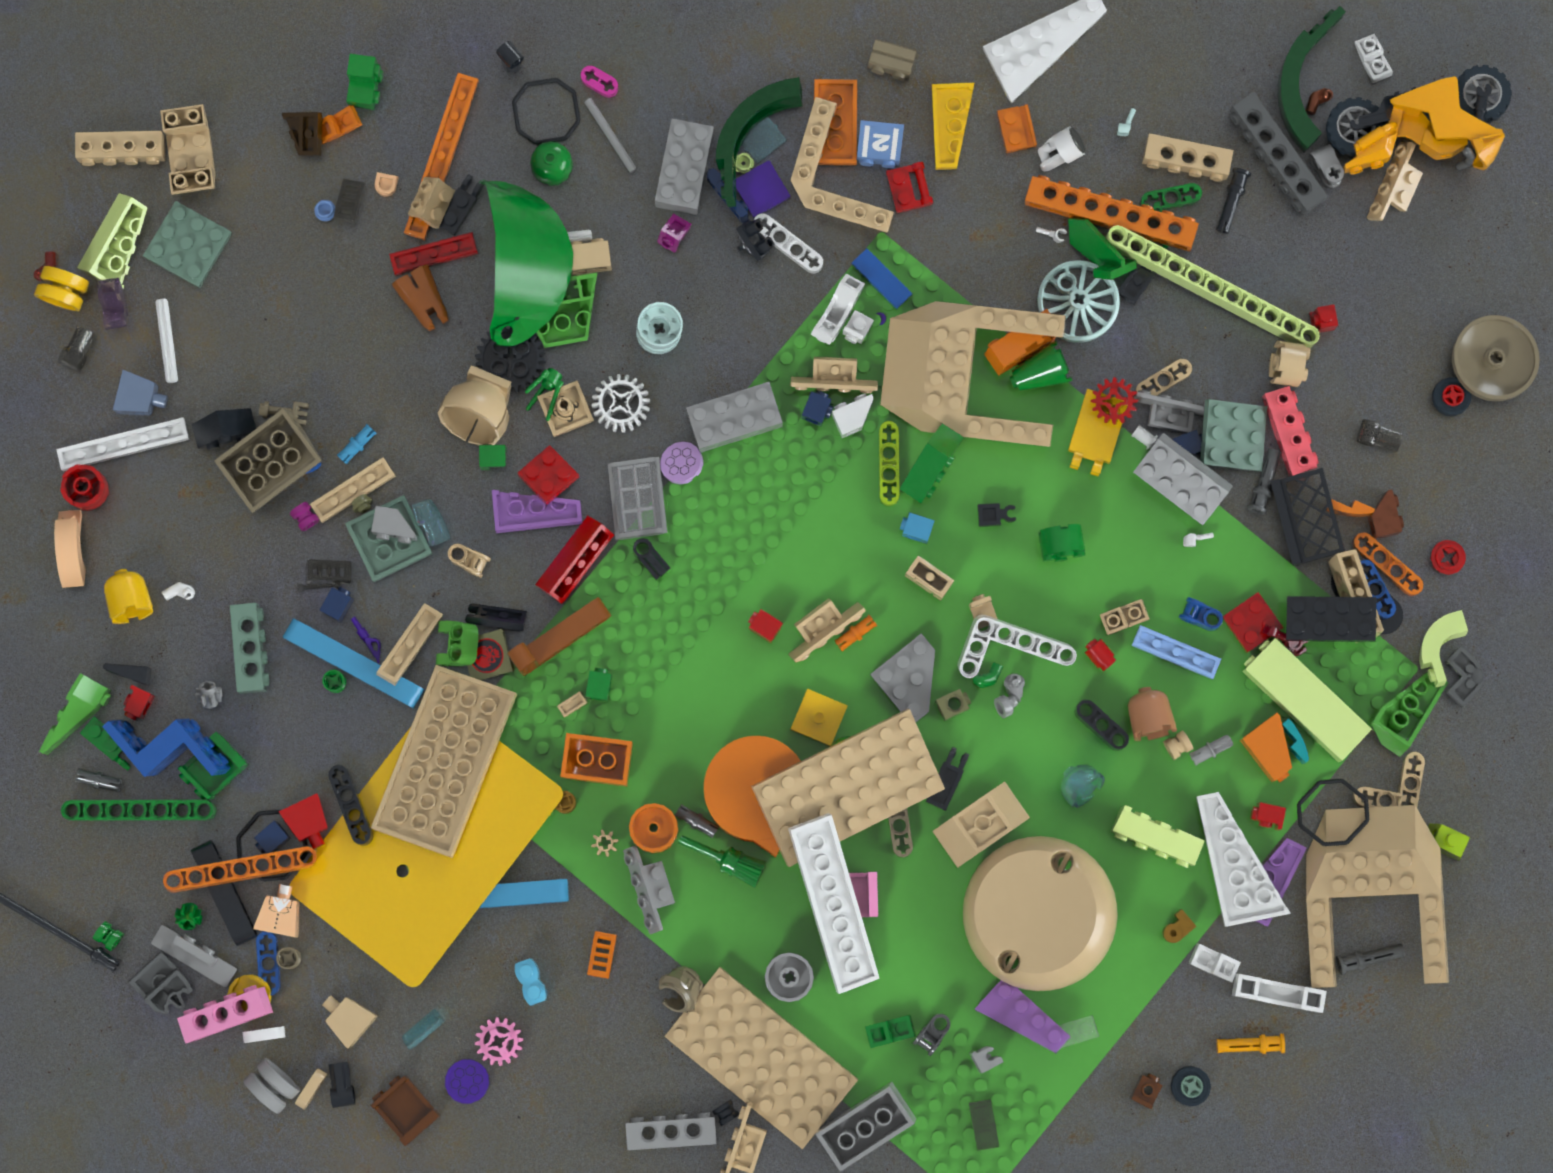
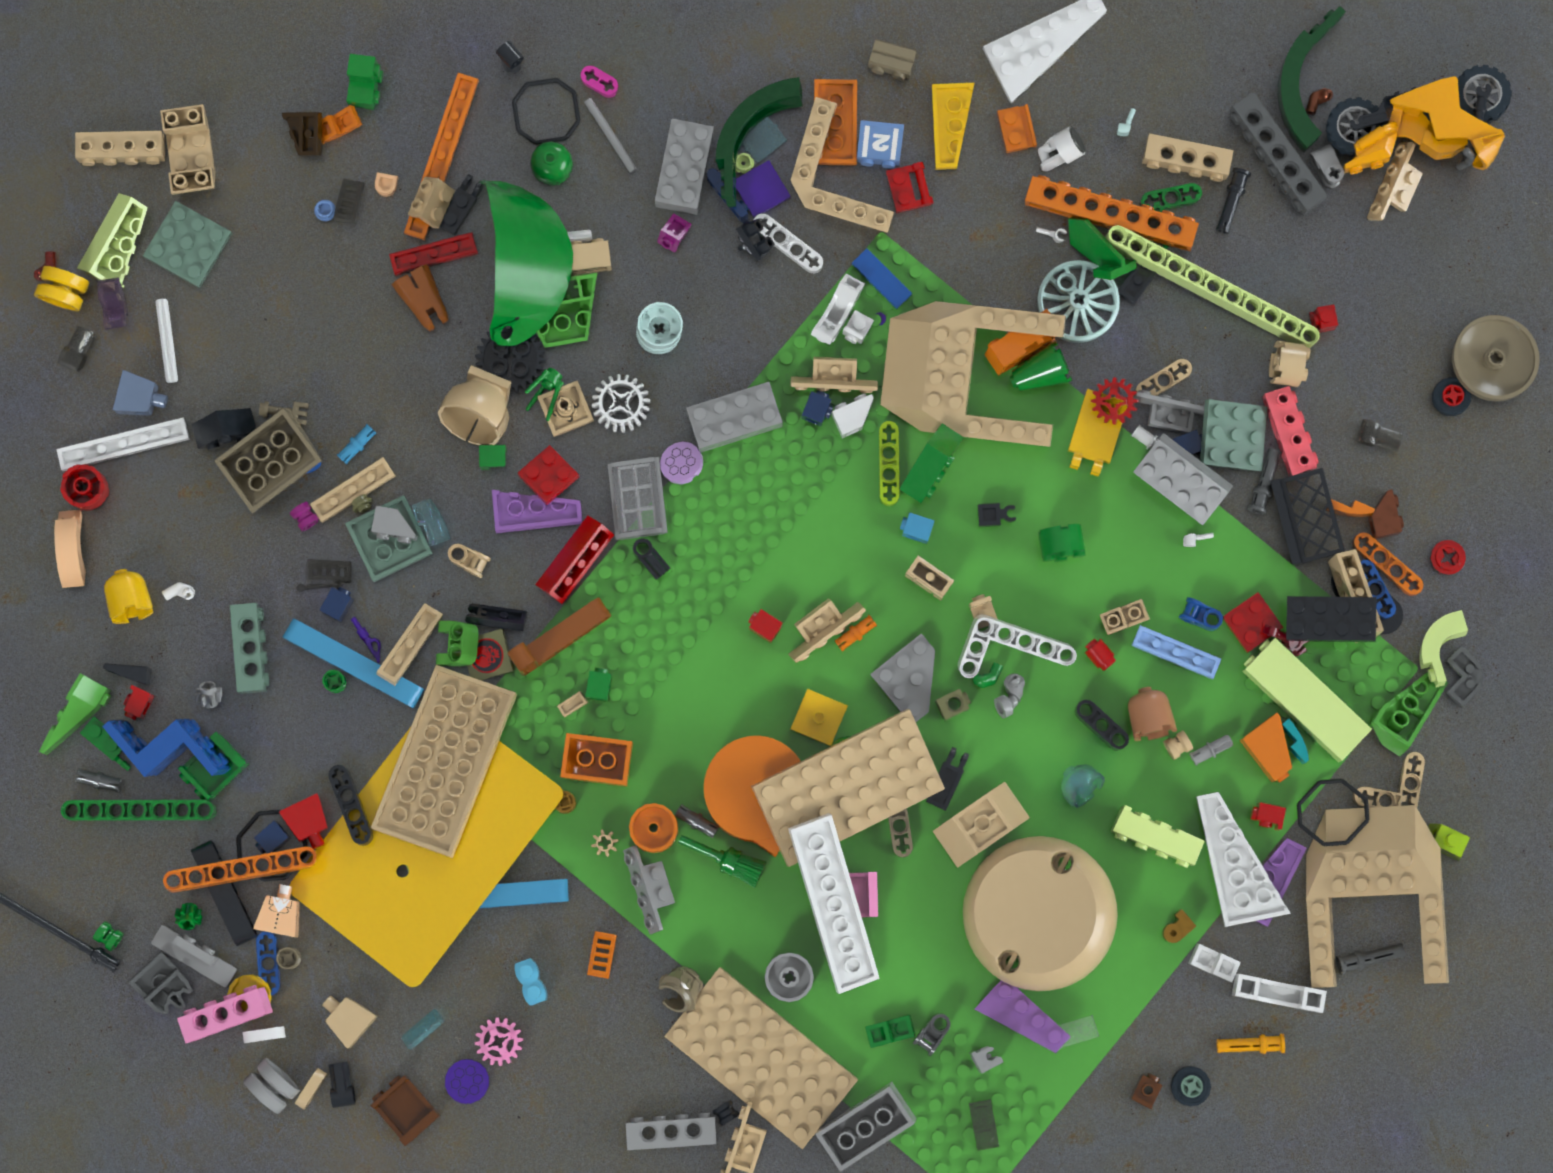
white slope [1355,34,1393,83] -> none

